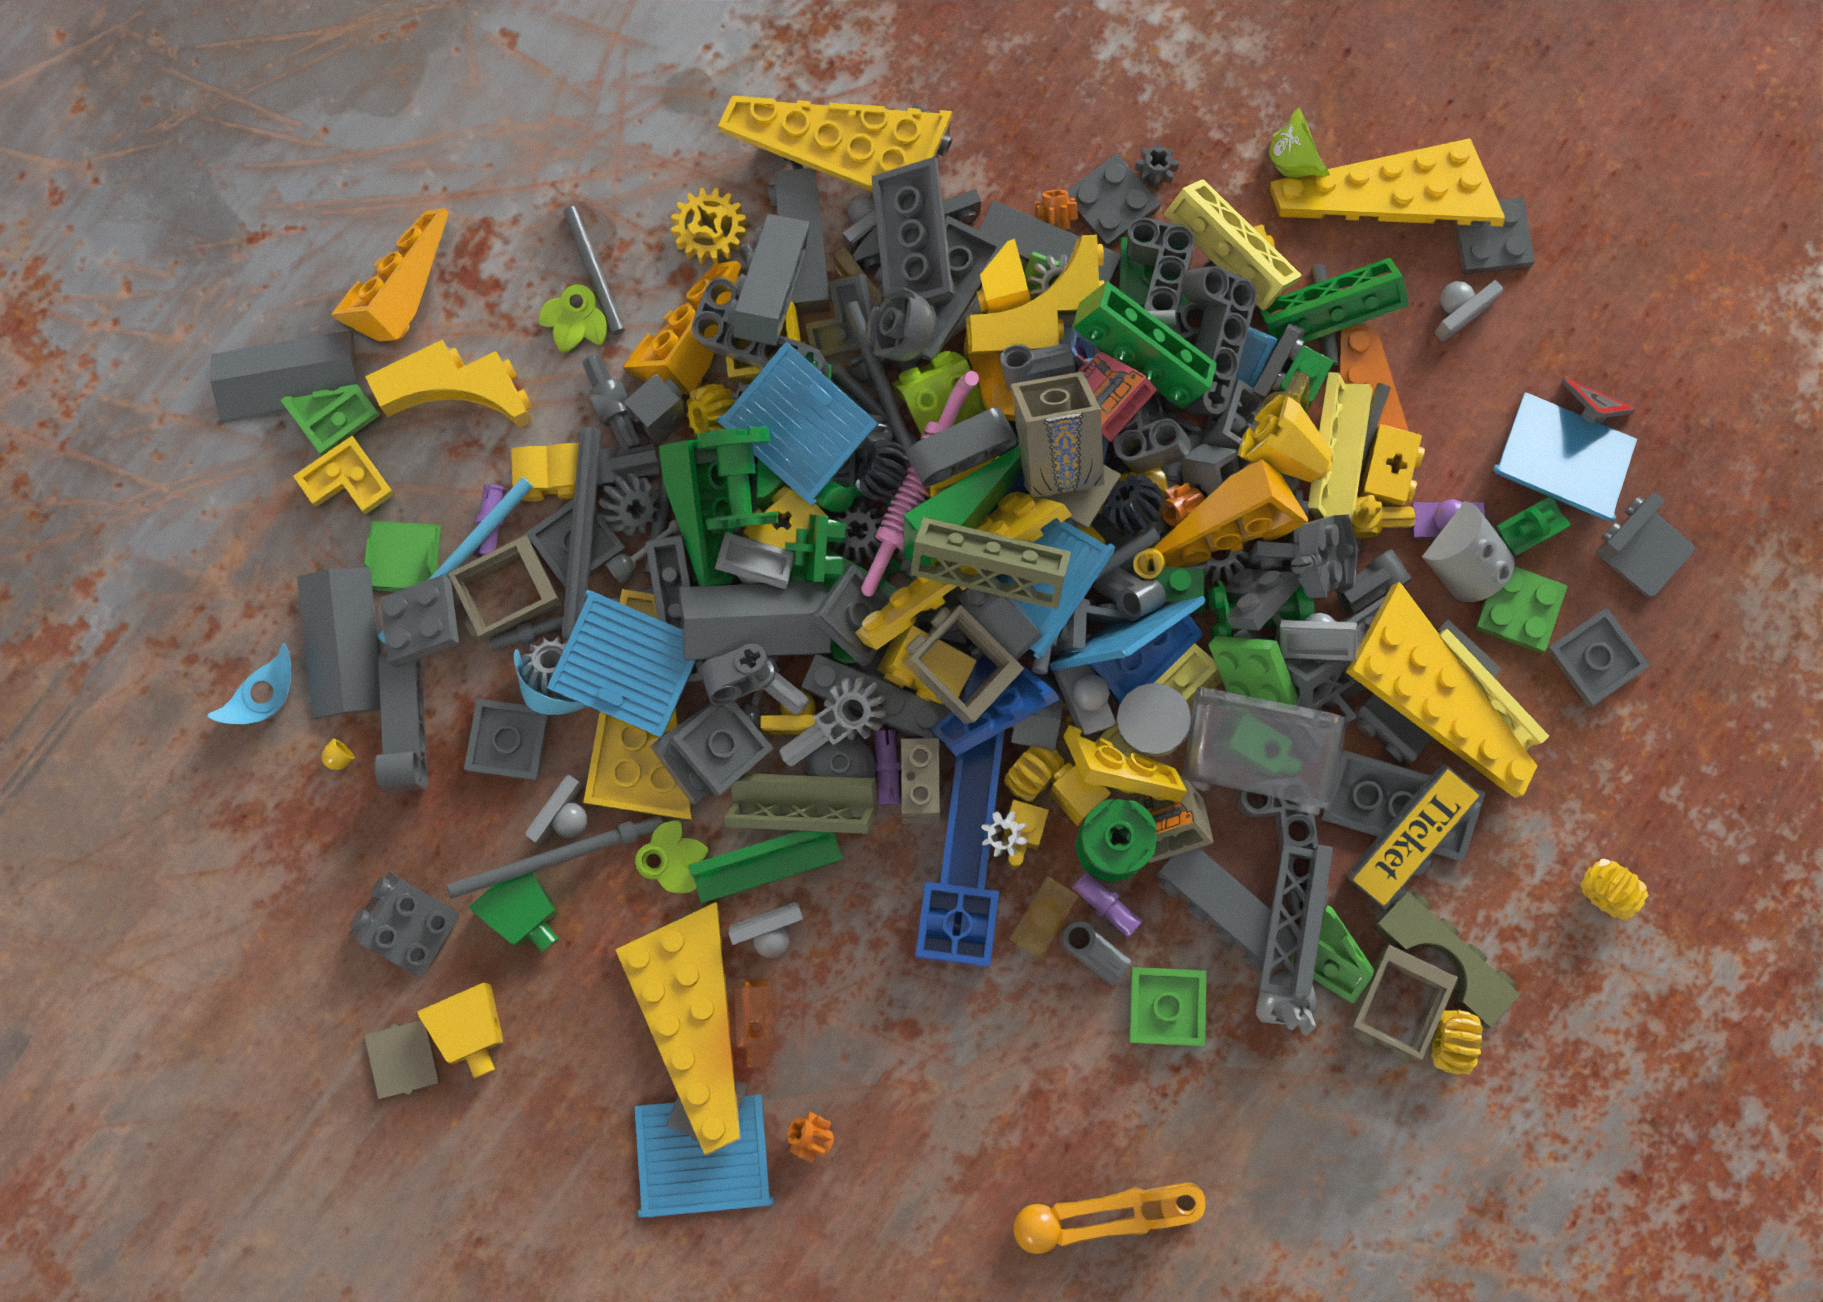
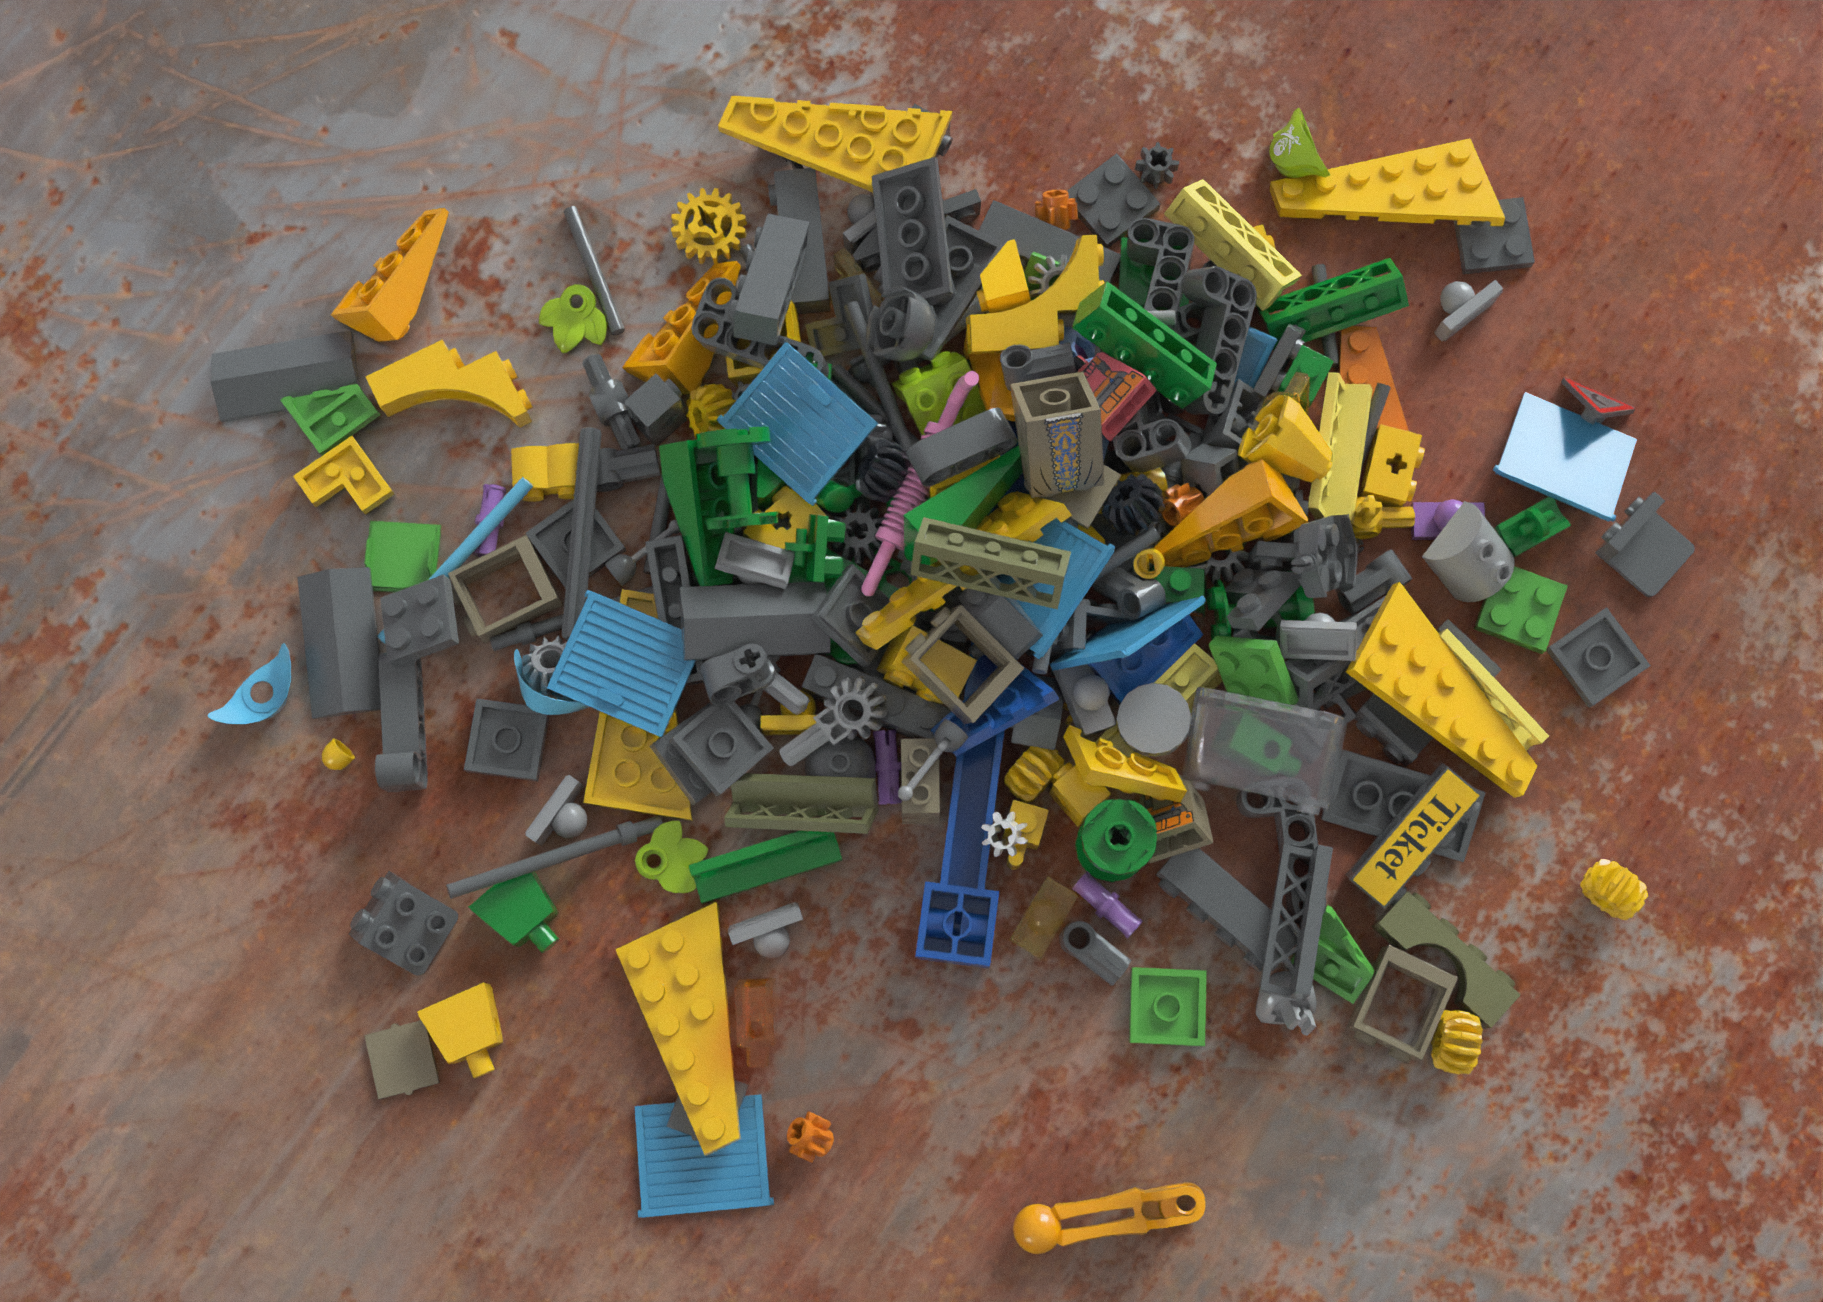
dark grey gear [598,473,661,536] -> none
none -> hinge [898,719,968,801]

